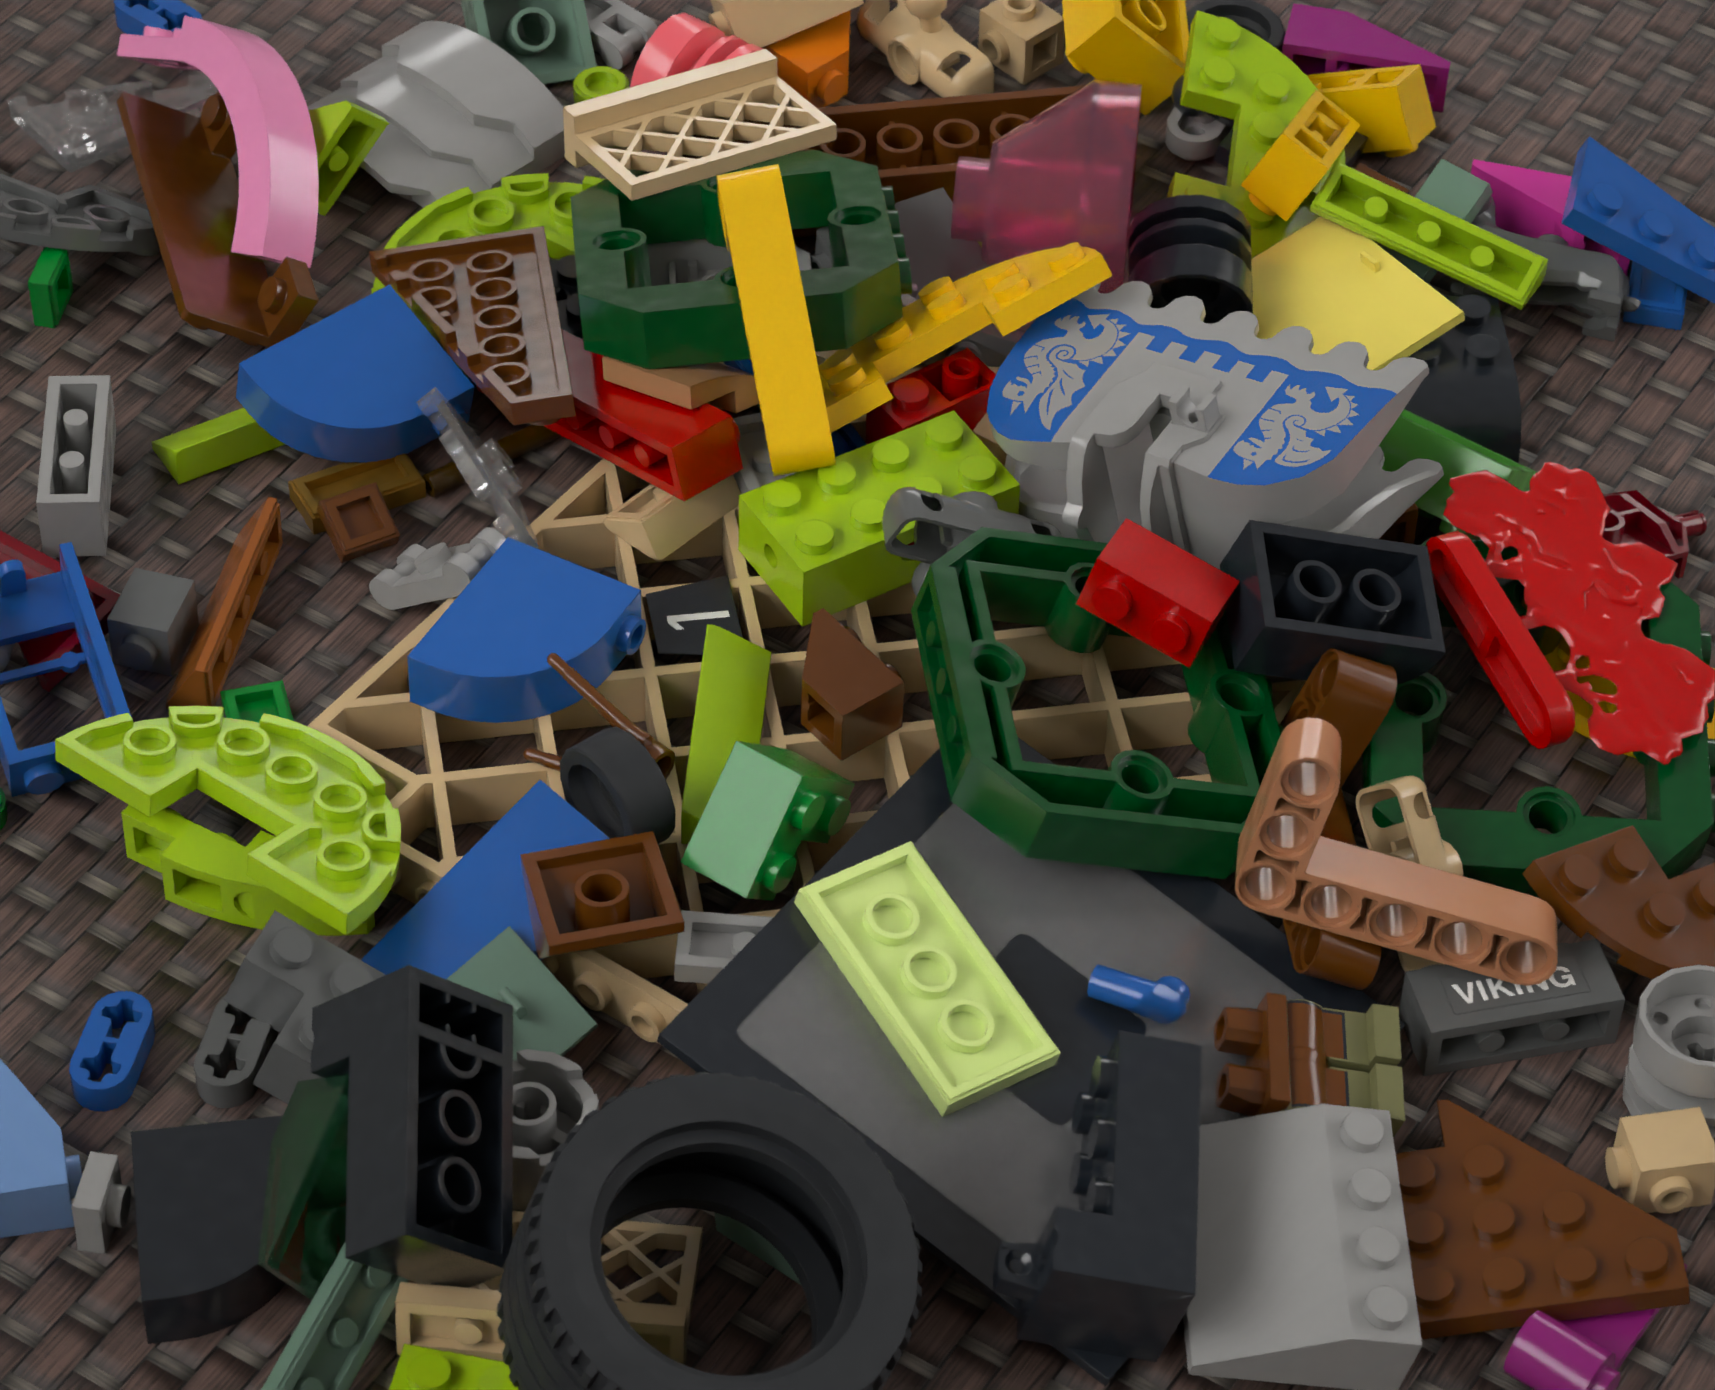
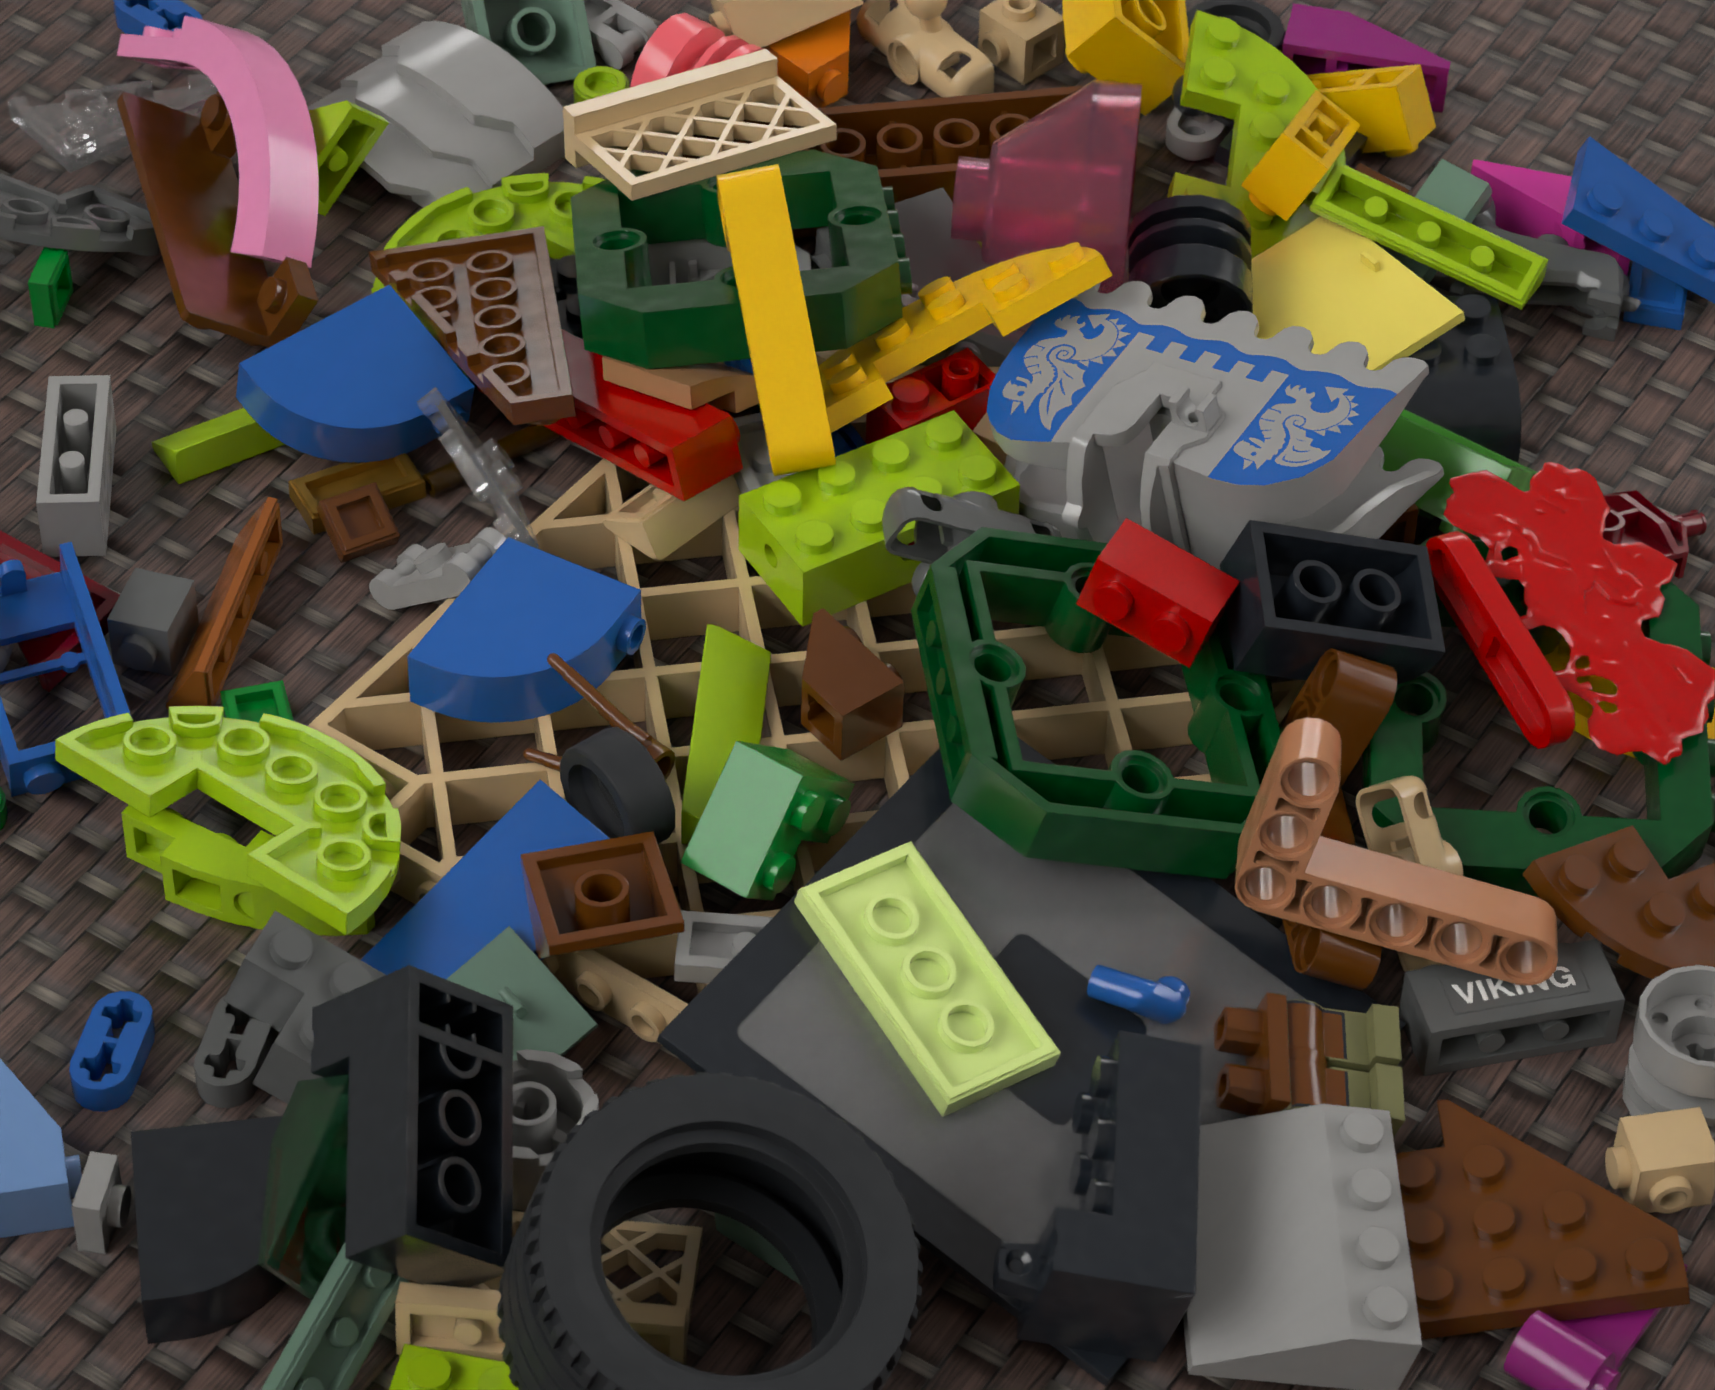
black sticker [646,575,743,655] -> none

